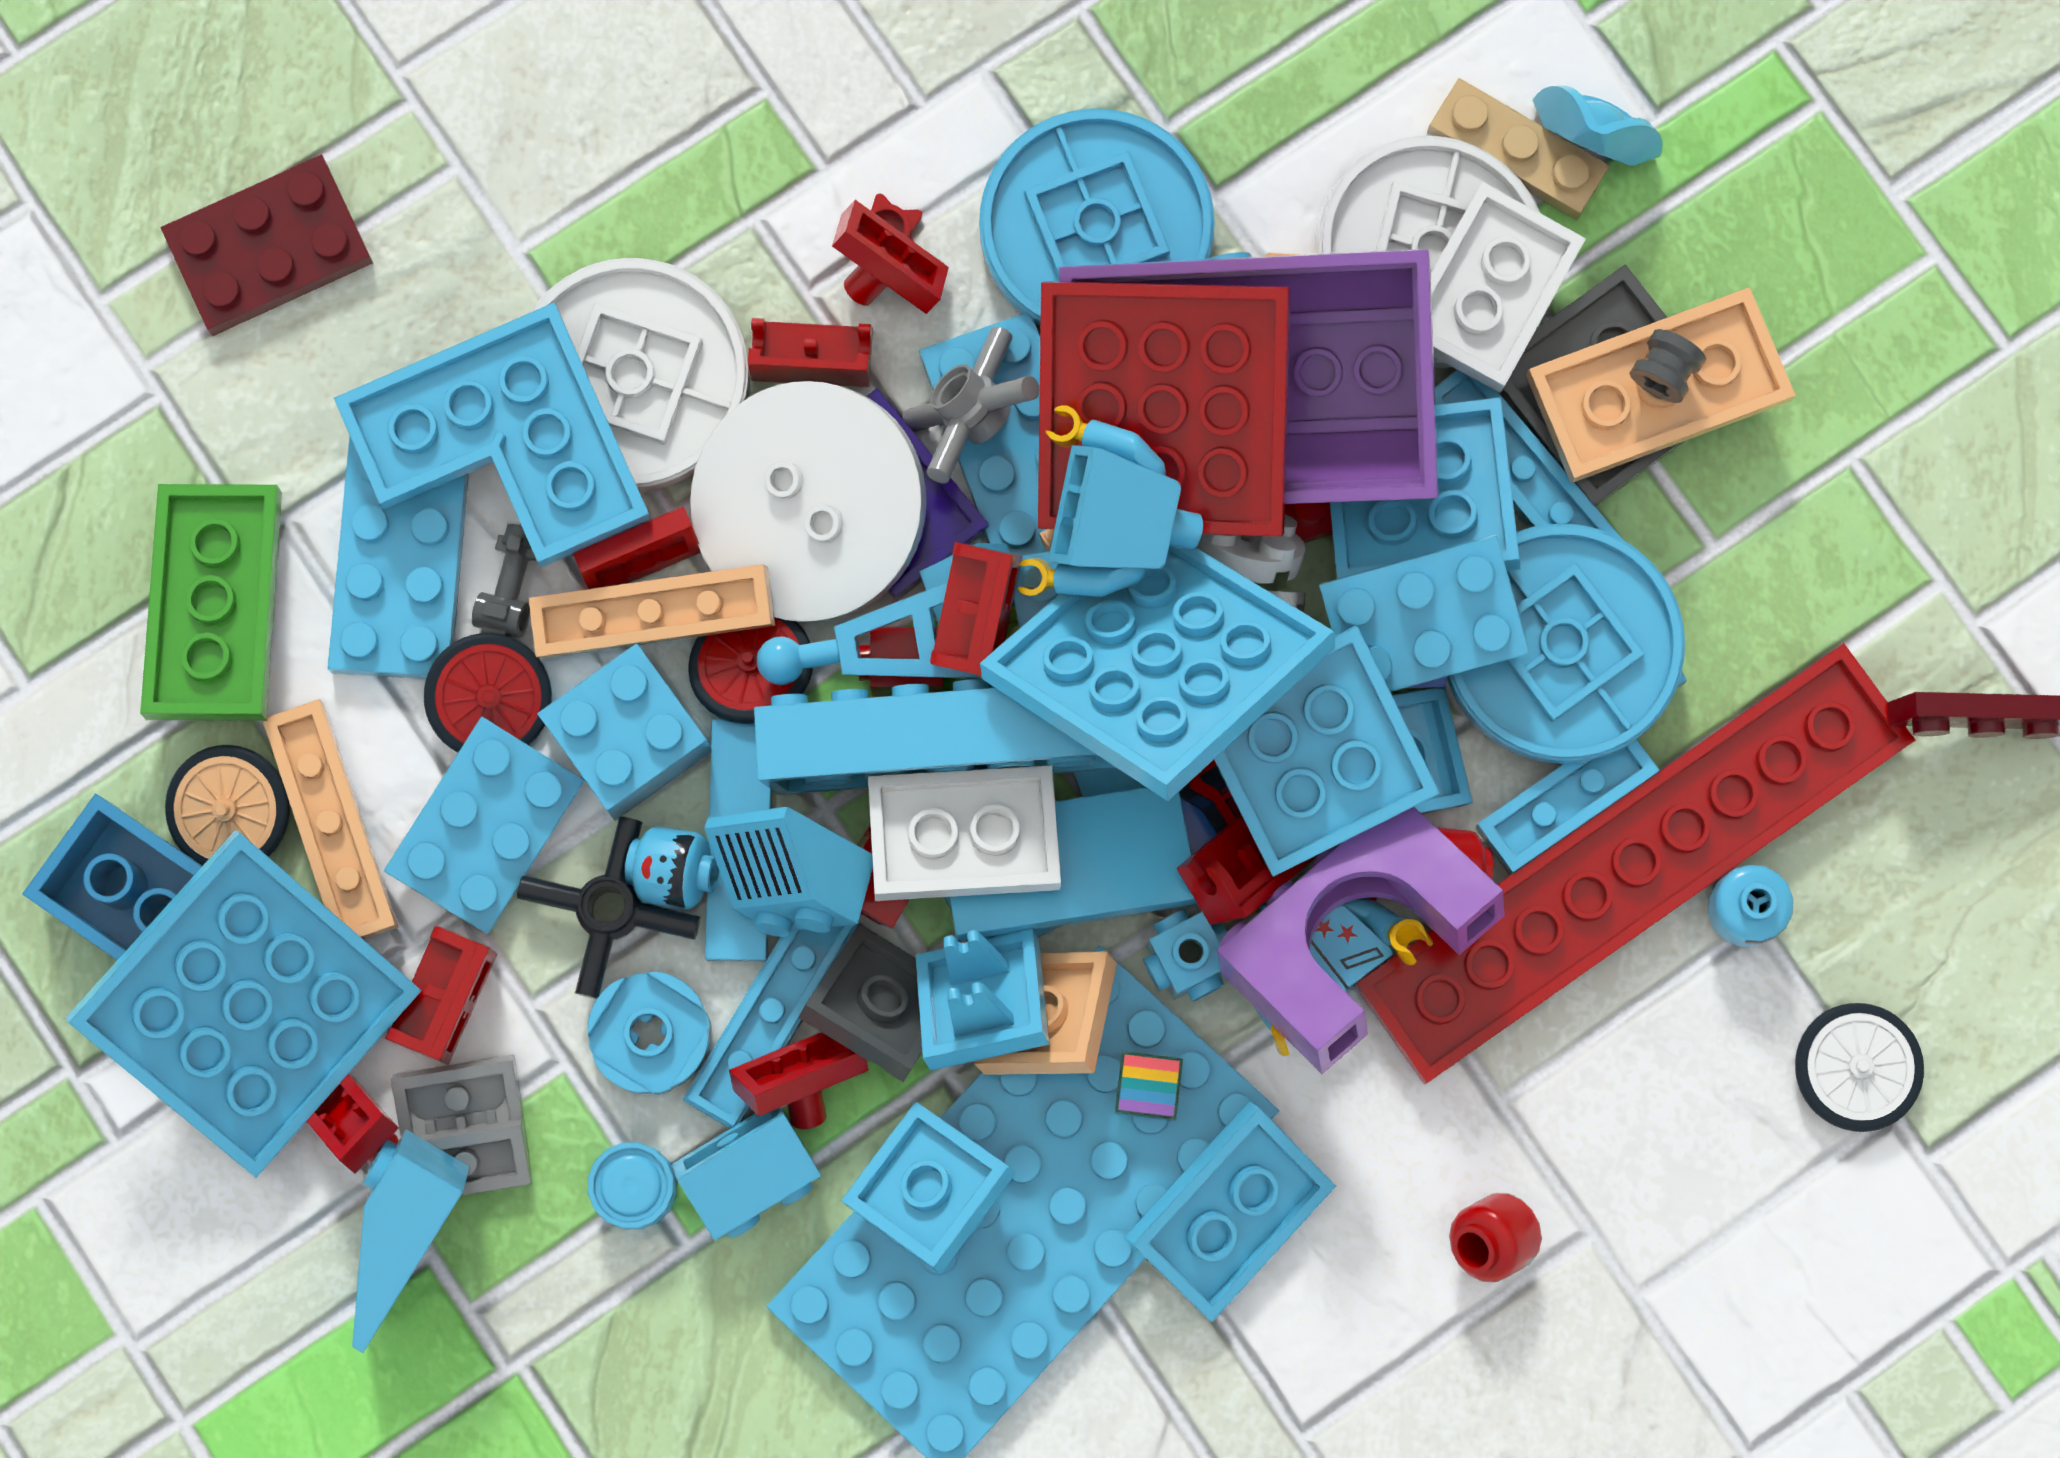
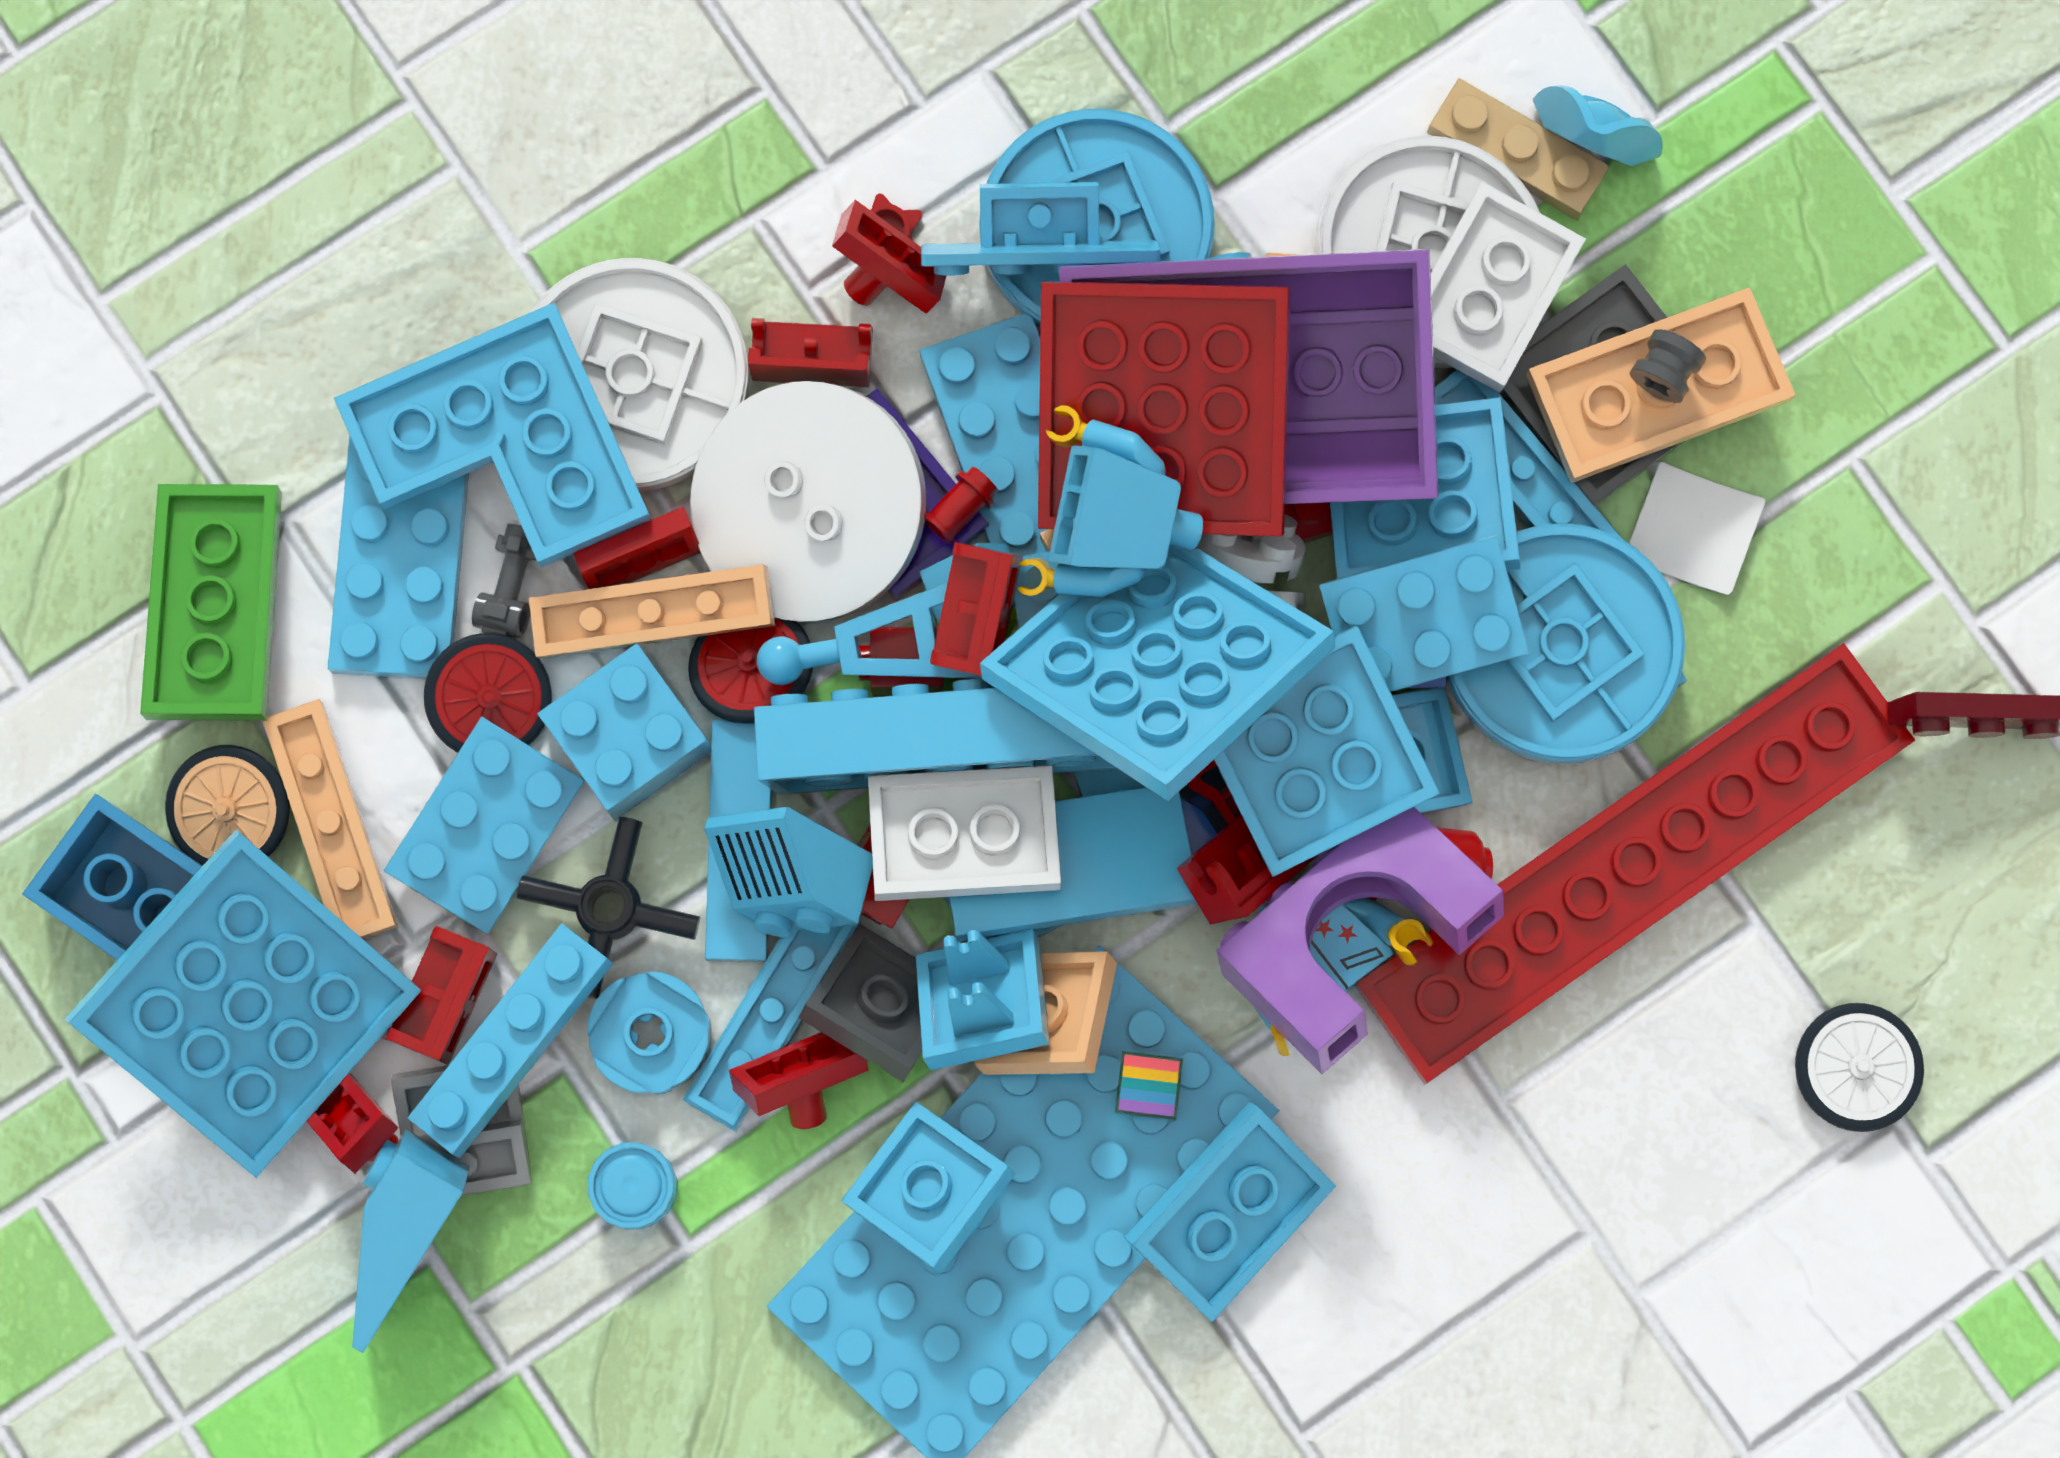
dark red plate [160,154,373,336] -> none
medium azure head [625,826,719,910] -> none
medium azure brick [671,1108,821,1241] -> none
light grey bar [903,327,1040,483] -> none
medium azure brick [1143,909,1227,1002] -> none
red head [1449,1193,1542,1282] -> none
medium azure plate [1475,740,1660,875] -> none
medium azure head [1707,865,1793,947] -> none
none -> medium azure plate [407,923,614,1159]
none -> medium azure bracket [921,182,1160,276]
none -> red pin [924,466,998,544]
none -> white sticker [1629,462,1766,595]

